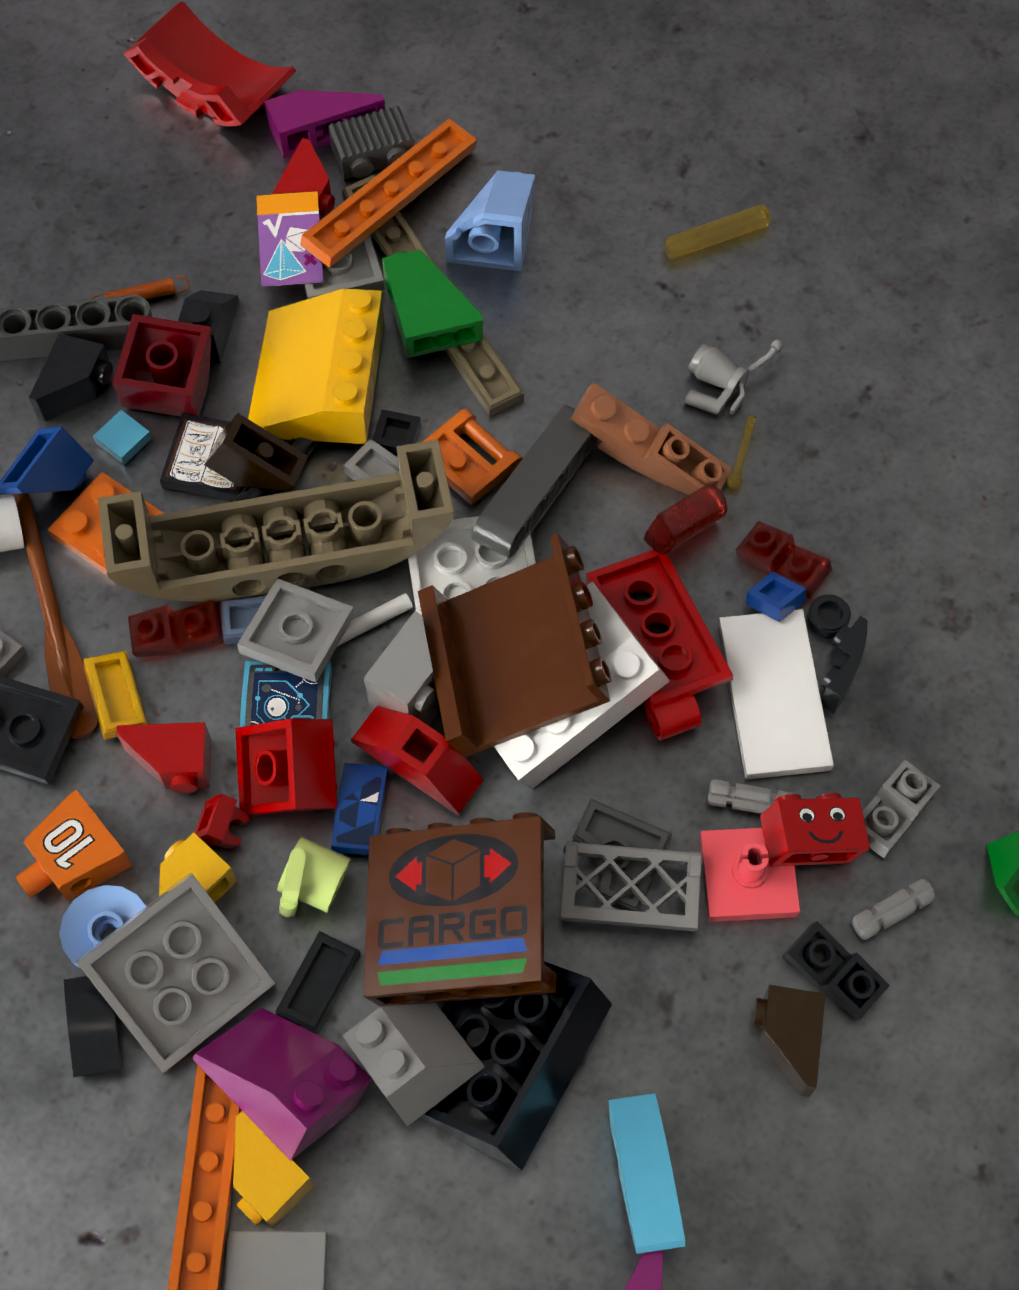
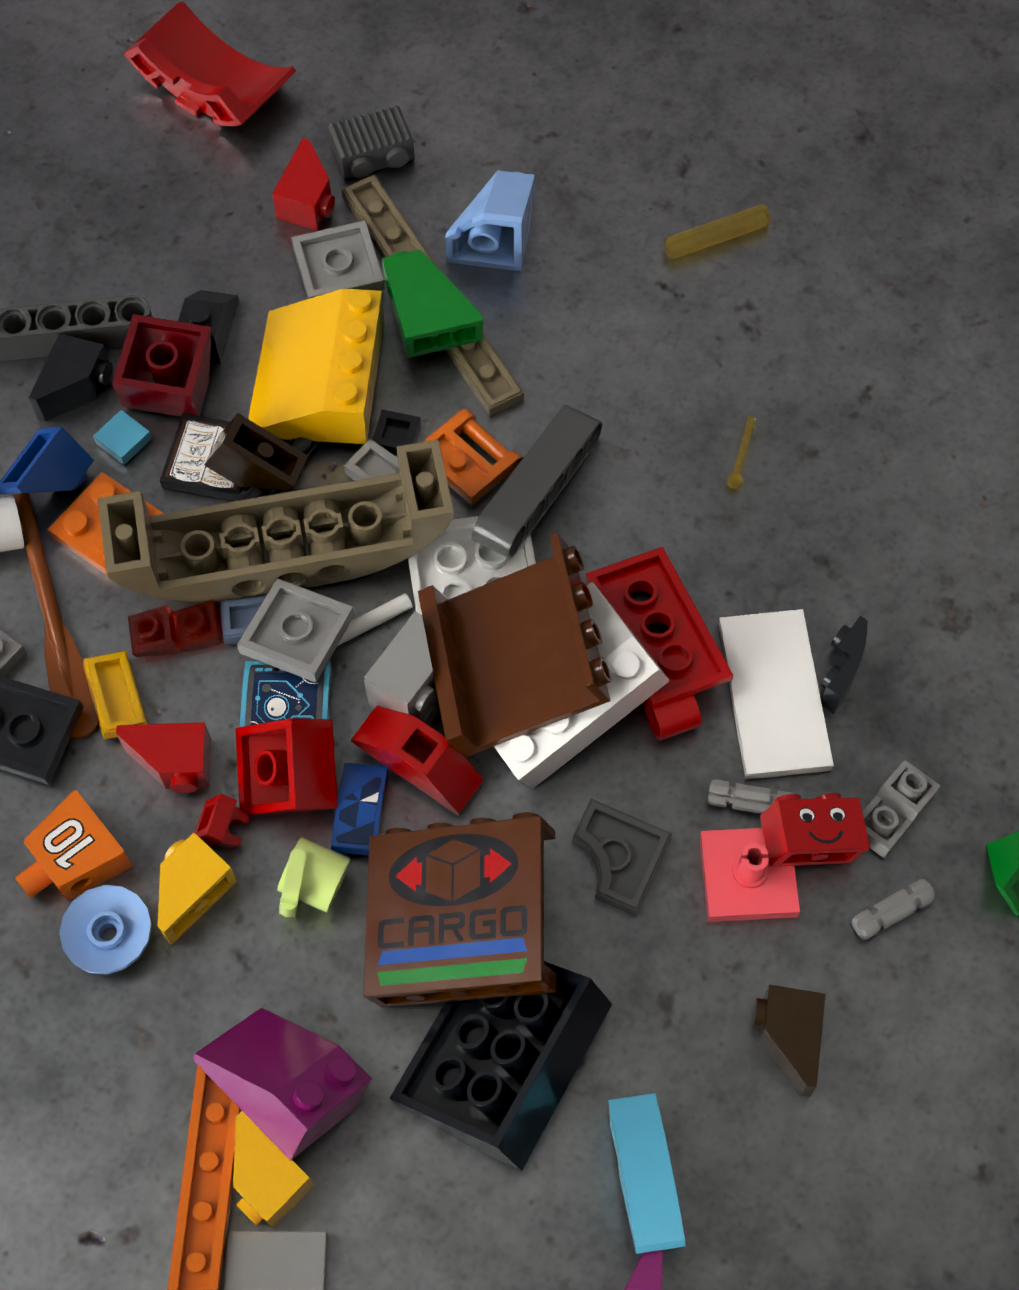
black slope [64,976,122,1077] -> none
light grey plate [76,873,275,1073] -> none
orange piece [92,275,189,300] -> none
sticker [256,191,323,287] -> none
magenta slope [265,90,385,158] -> none
black tile [275,931,361,1035] -> none
orange plate [300,118,477,268] -> none
light grey slope [342,1003,484,1127] -> none
light grey window [560,841,703,931] -> none
nougat slope [570,382,732,502] -> none
clear red brick [643,482,728,554] -> none
light grey piece [684,339,783,415] -> none
clear red slope [735,521,832,599] -> none
blue tile [746,571,806,622] -> none
black slope [783,921,890,1019] -> none
black tile [807,594,851,639] -> none

